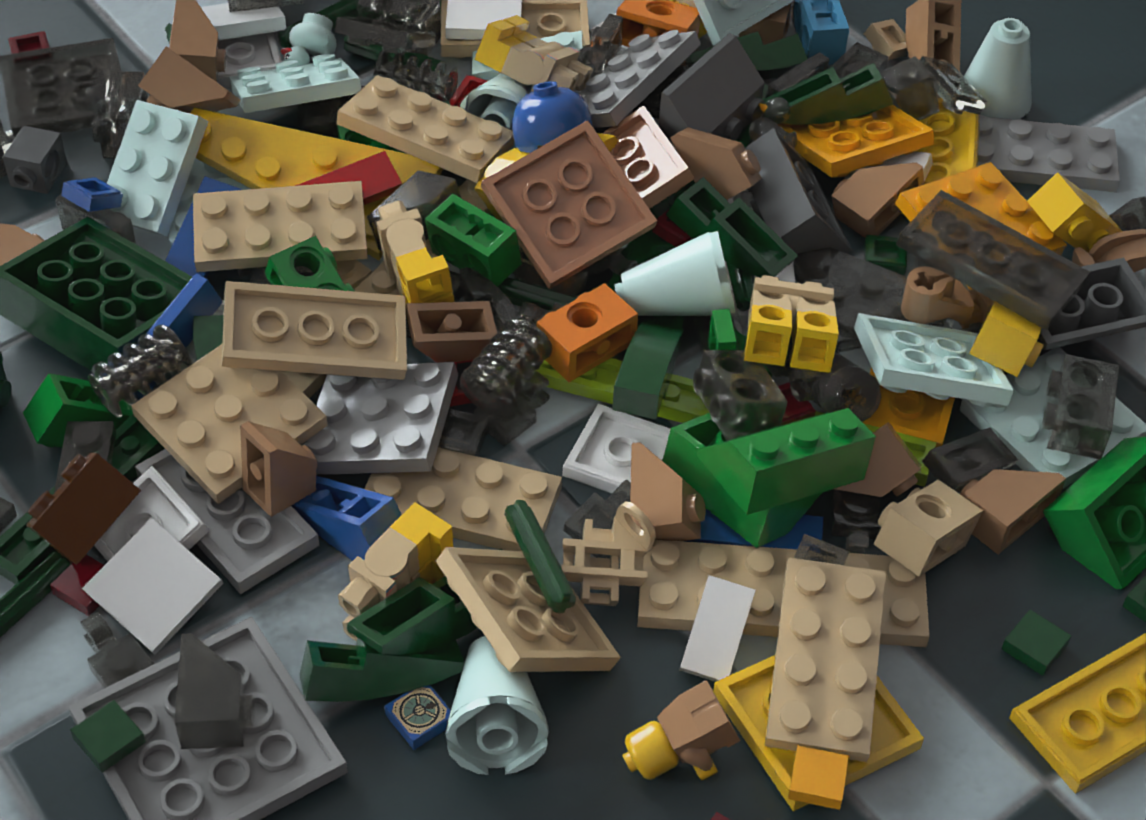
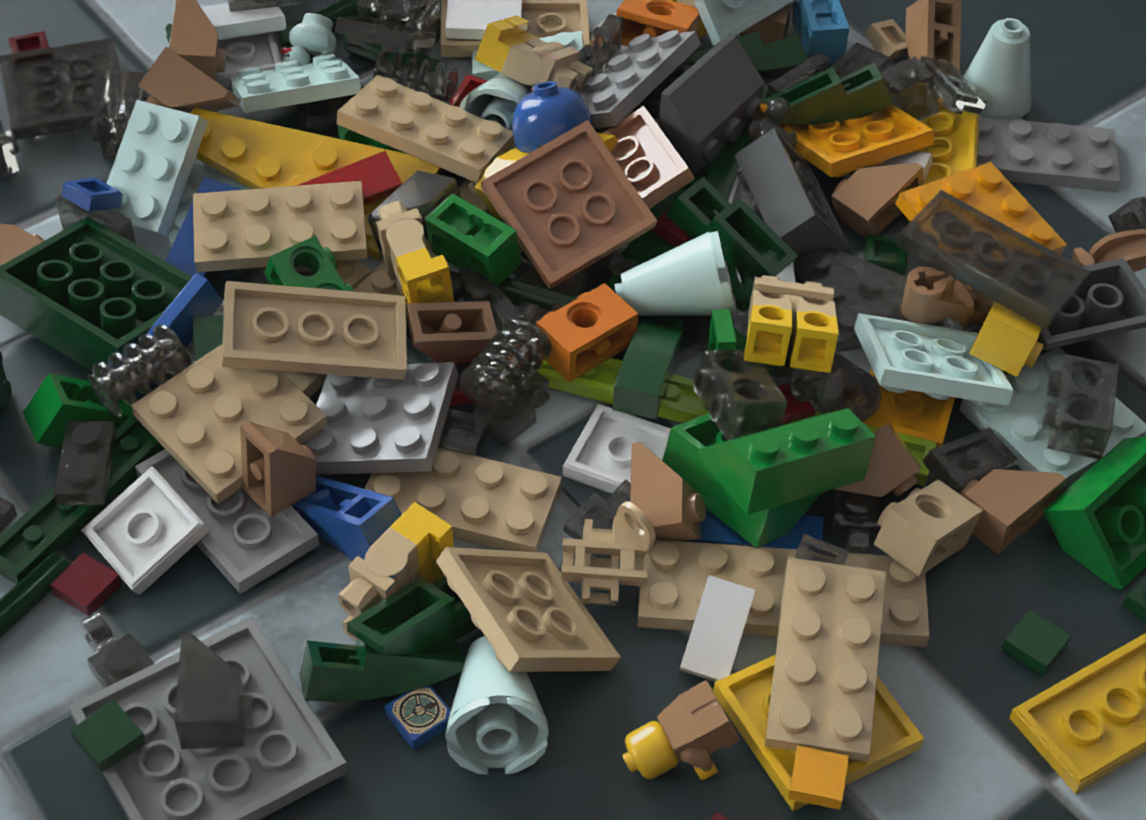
dark grey brick [3,126,68,194] -> none
reddish brown brick [26,453,141,565] -> none
white tile [82,517,223,655] -> none
dark green axle [504,500,576,614] -> none
medium nougat slope [670,127,762,200] -> none
yellow brick [1027,172,1122,253] -> none

